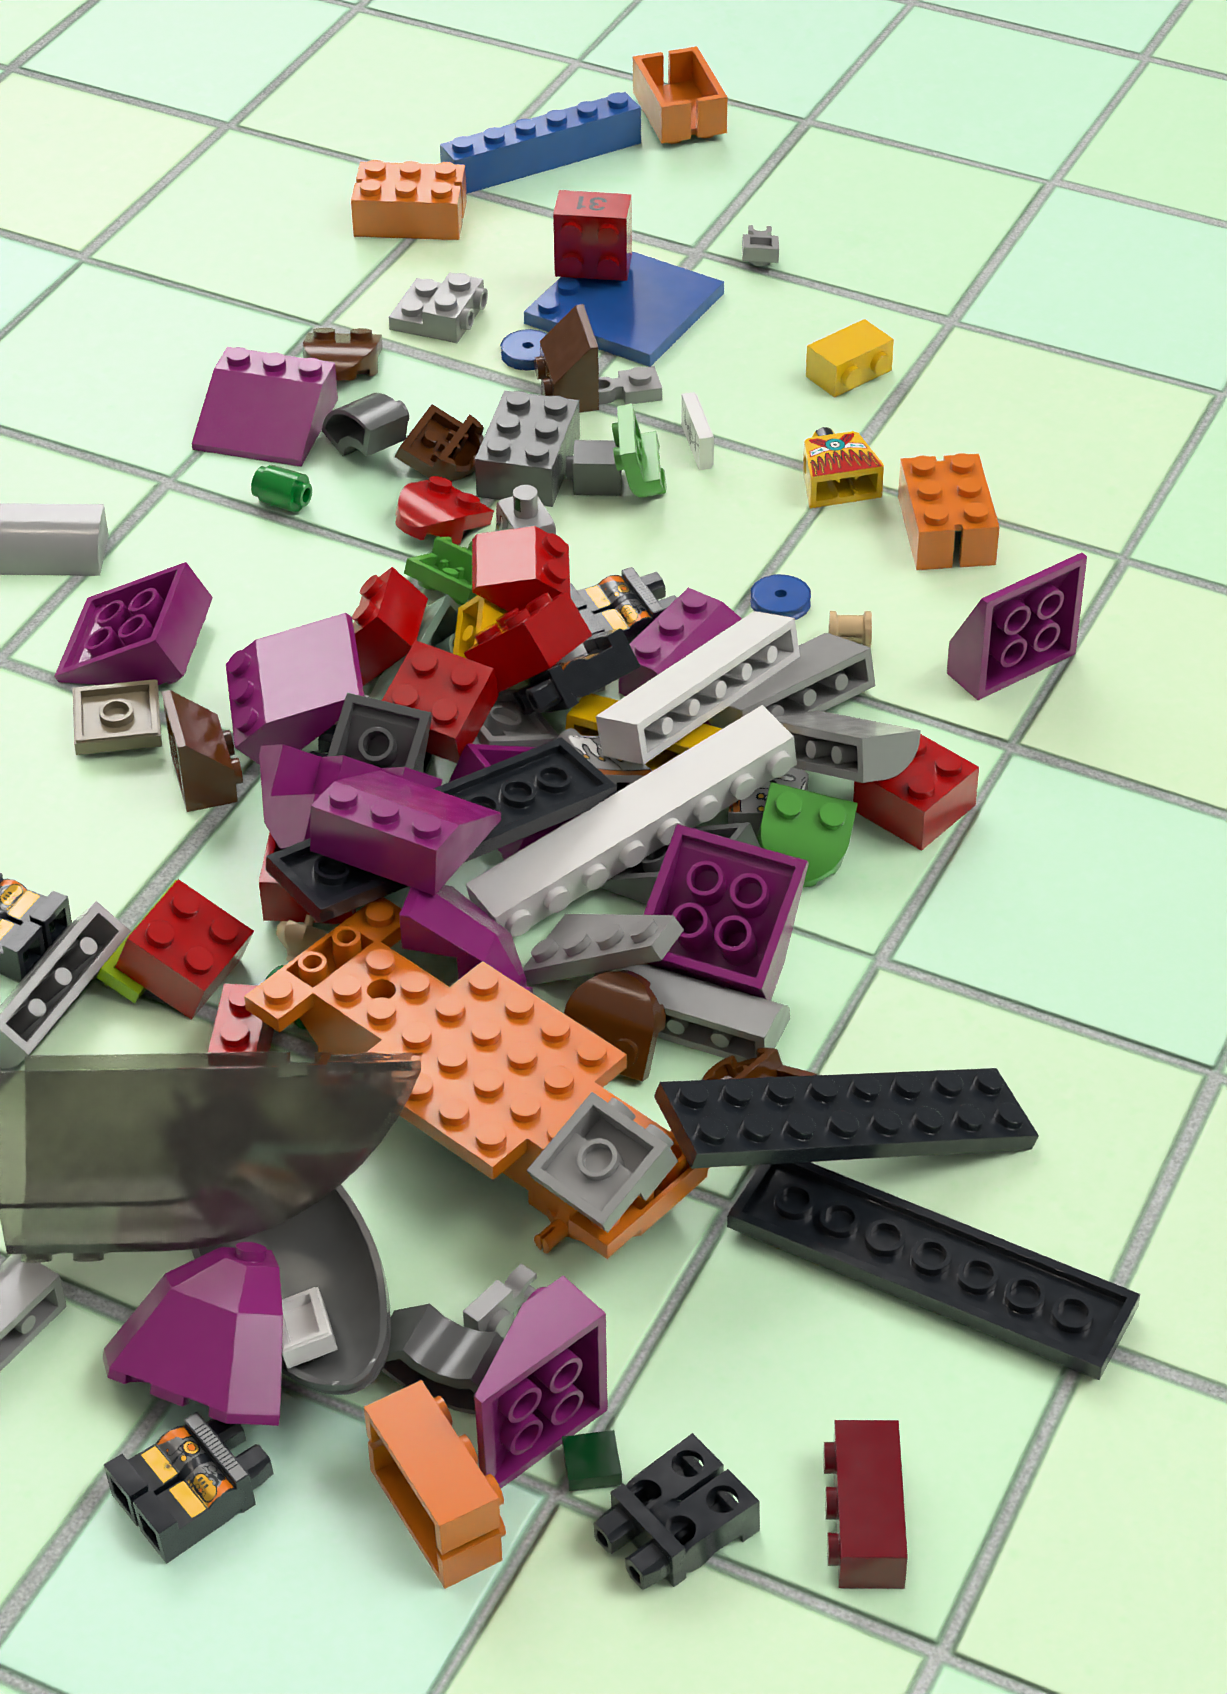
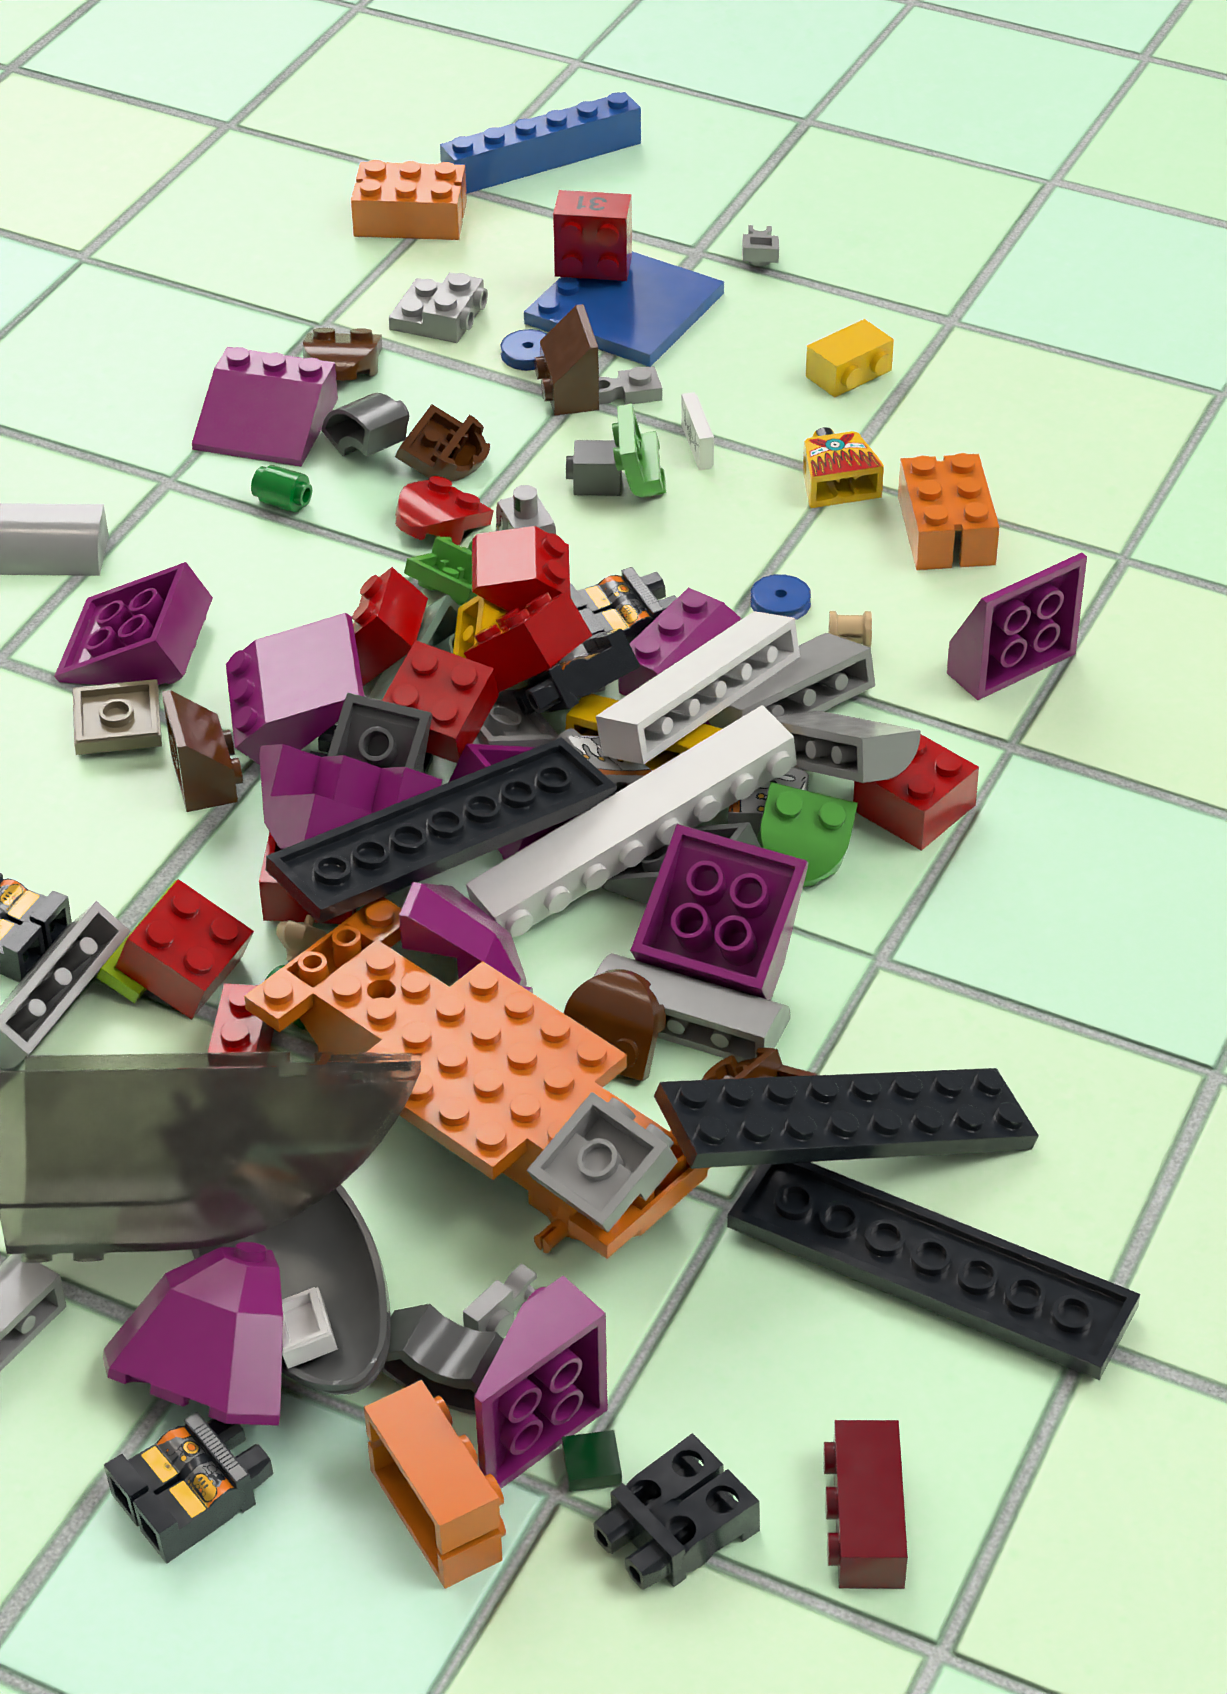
magenta slope [310,770,501,896] -> none
brick [475,390,580,507] -> none
light grey wing [523,914,684,985] -> none
orange piece [632,46,728,144] -> none

